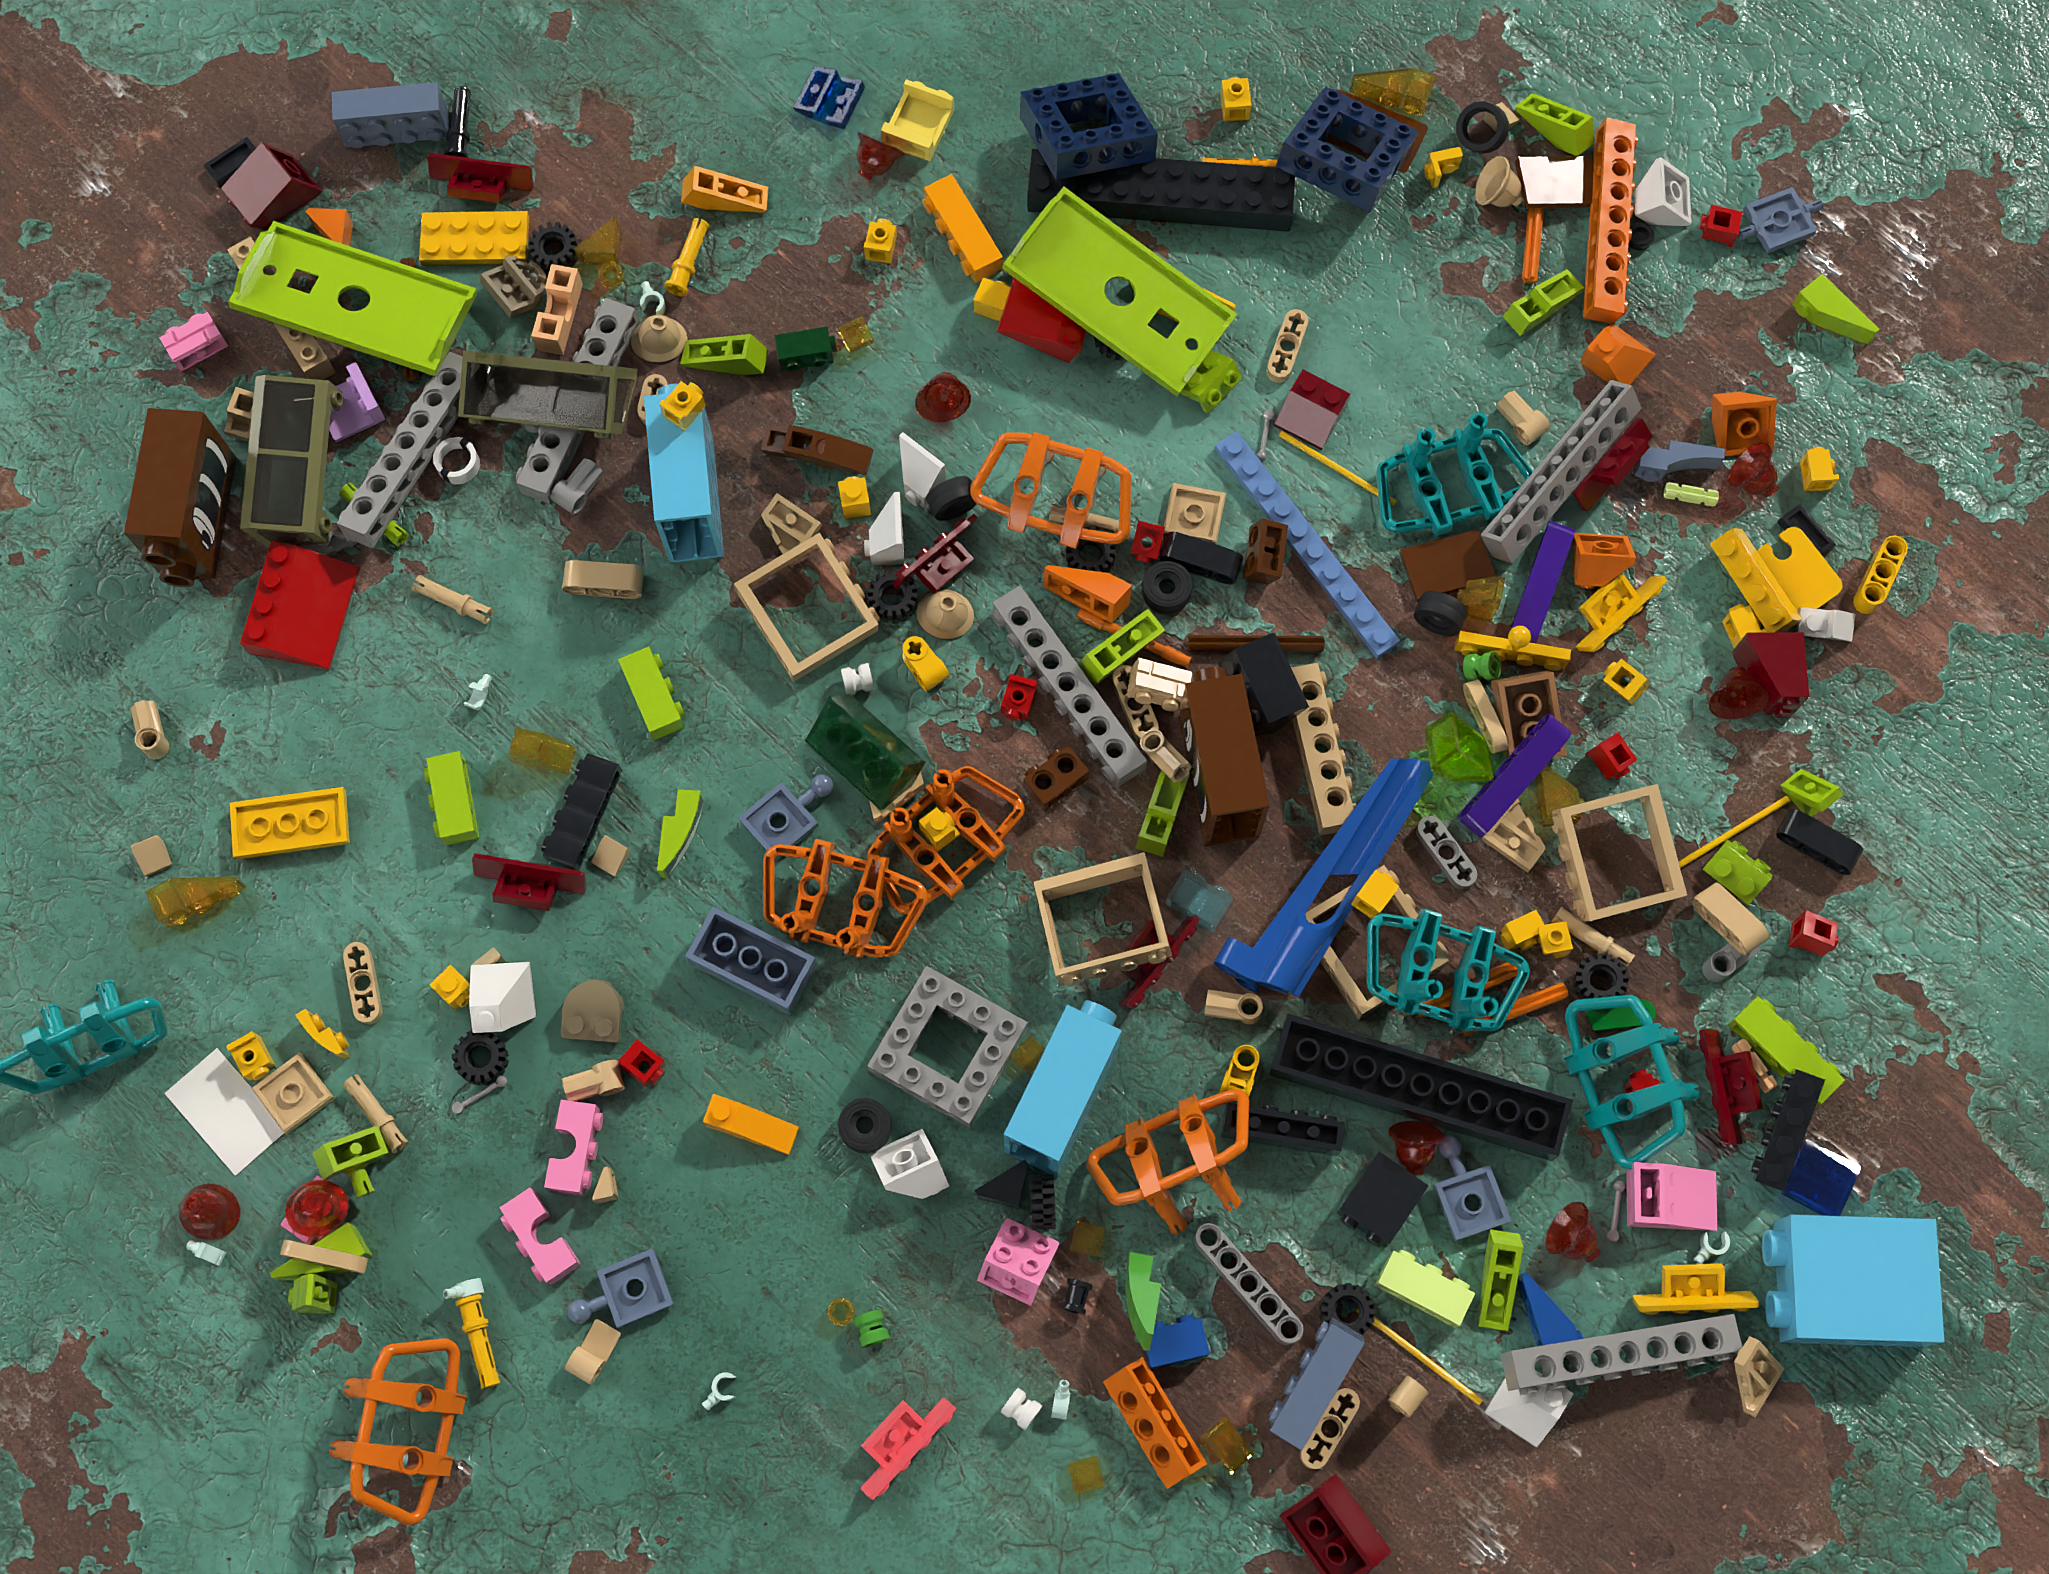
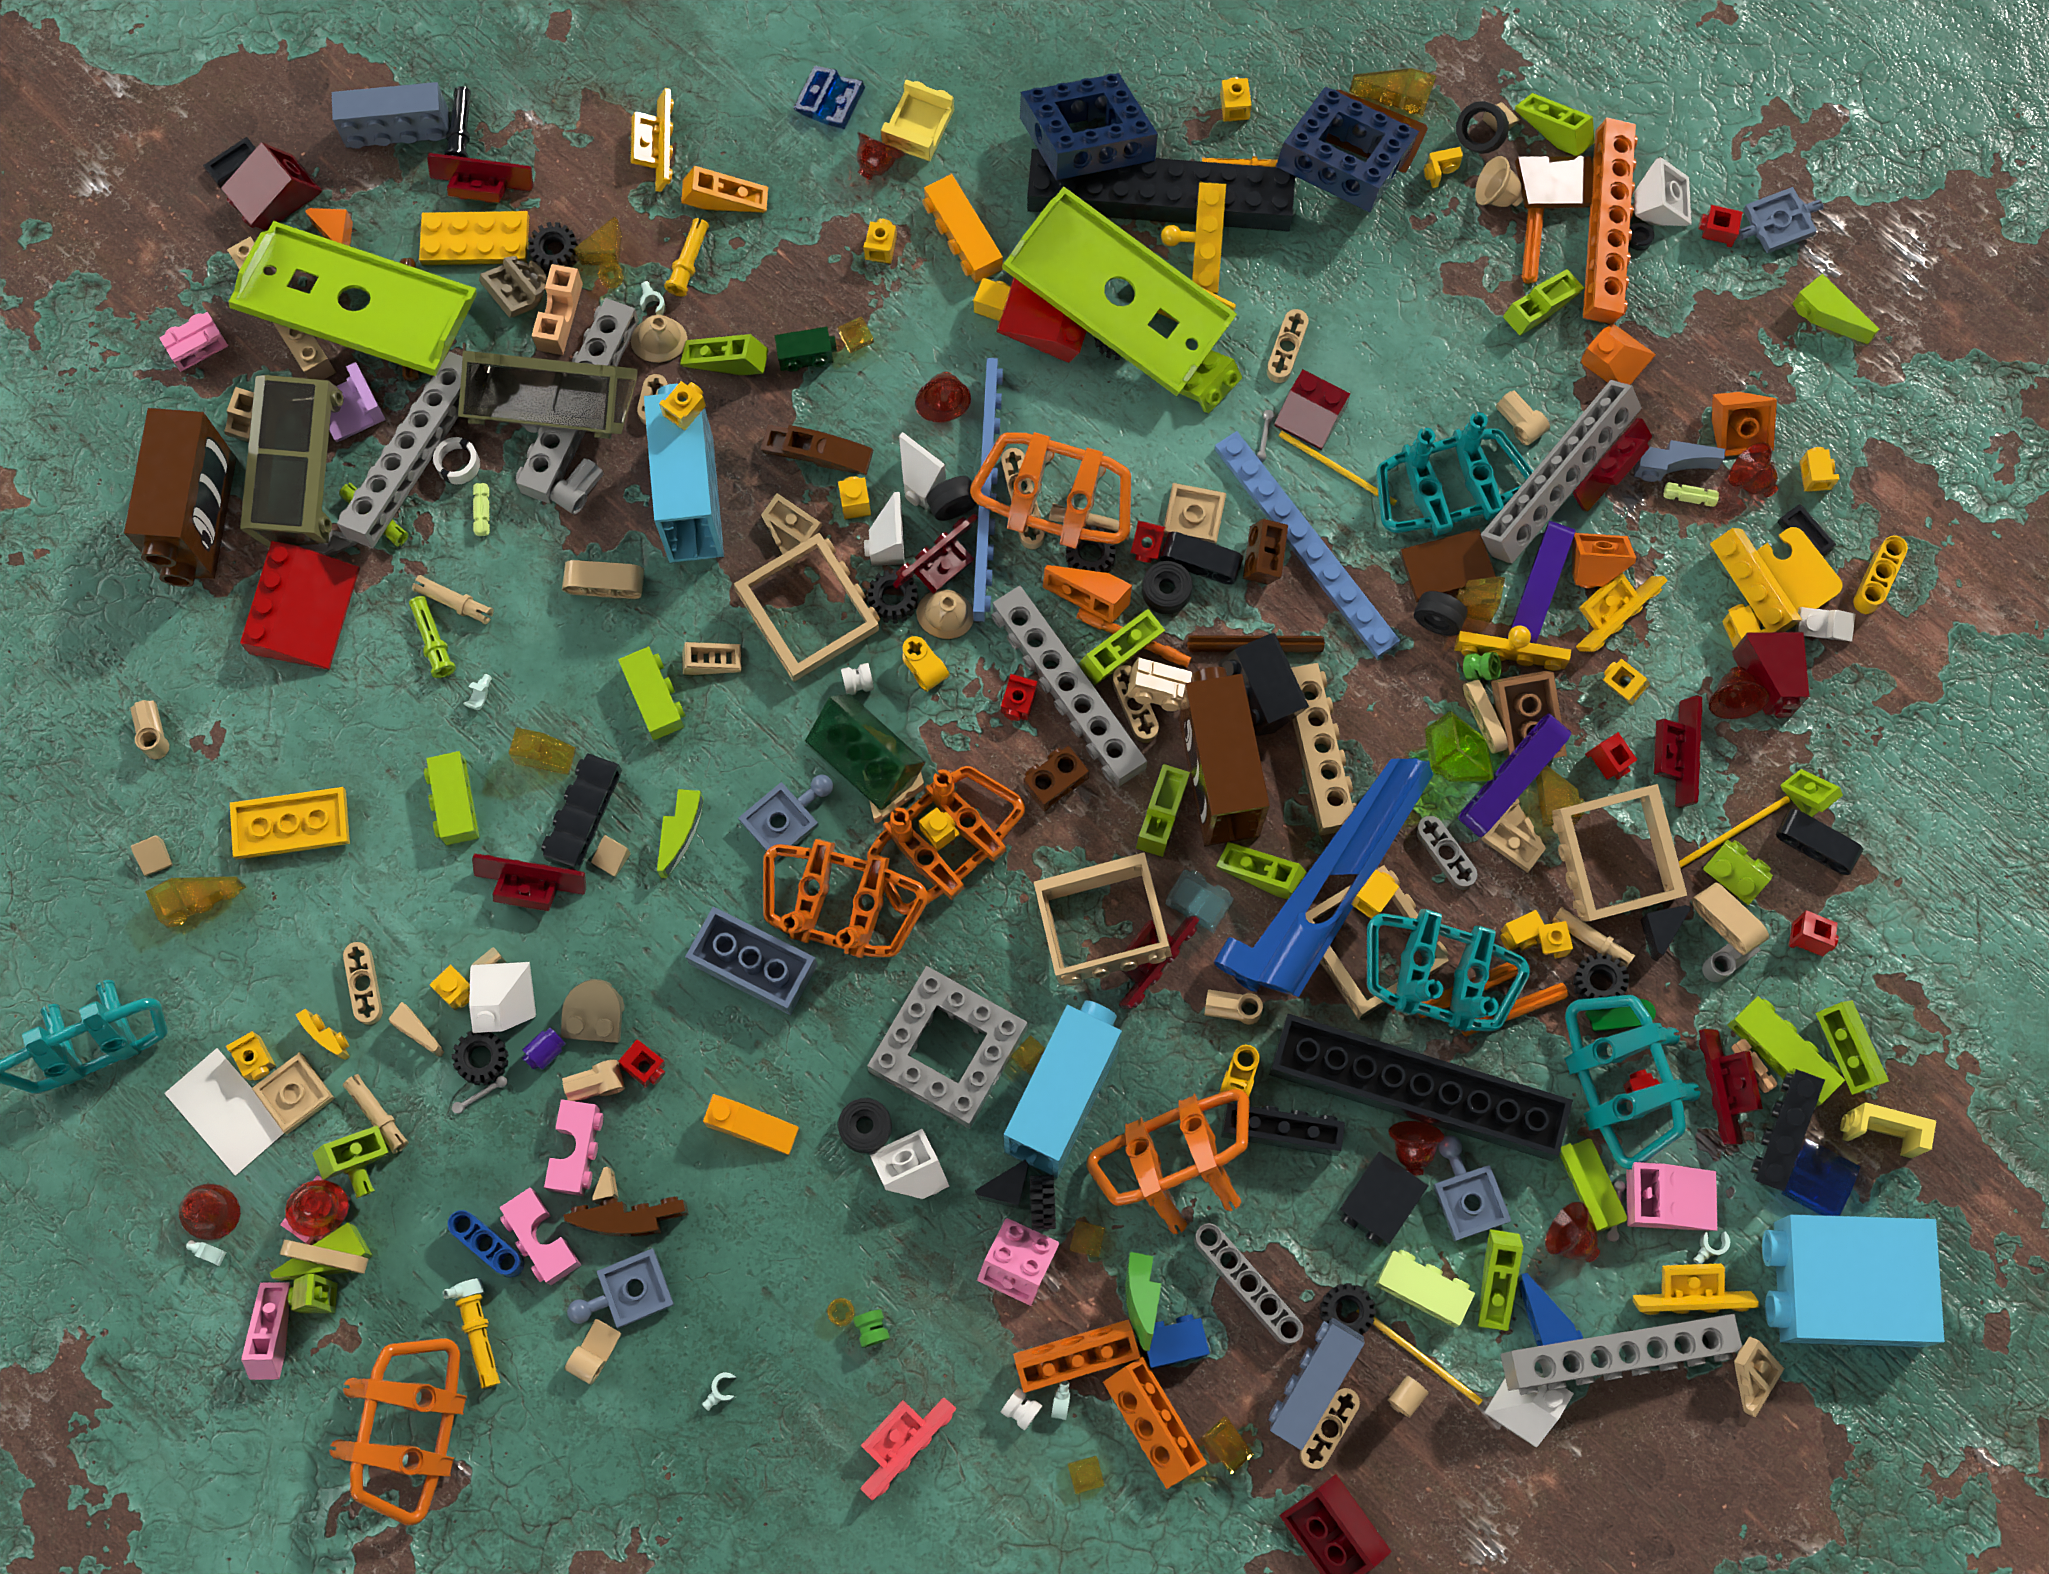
black bush [1059,1278,1093,1315] -> none
tan piece [1140,729,1192,783] -> none
none -> bright pink slope [241,1282,291,1380]
none -> tan slope [388,1002,444,1057]
none -> lime pin [409,596,456,678]
none -> blue beam [448,1210,525,1278]
none -> yellowish green axle [473,483,490,536]
none -> dark purple brick [522,1027,566,1070]
none -> reddish brown slope [563,1196,689,1237]
none -> yellow bracket [631,88,674,192]
none -> tan slope [682,642,741,675]
none -> medium blue plate [973,358,1003,622]
none -> tan beam [1001,448,1044,549]
none -> orange brick [1013,1320,1140,1393]
none -> yellow plate [1161,182,1226,293]
none -> lime slope [1216,842,1307,900]
none -> lime panel [1559,1138,1628,1234]
none -> black slope [1640,905,1691,962]
none -> dark red bracket [1654,695,1703,808]
none -> lime brick [1816,1000,1889,1095]
none -> light yellow panel [1840,1102,1936,1158]

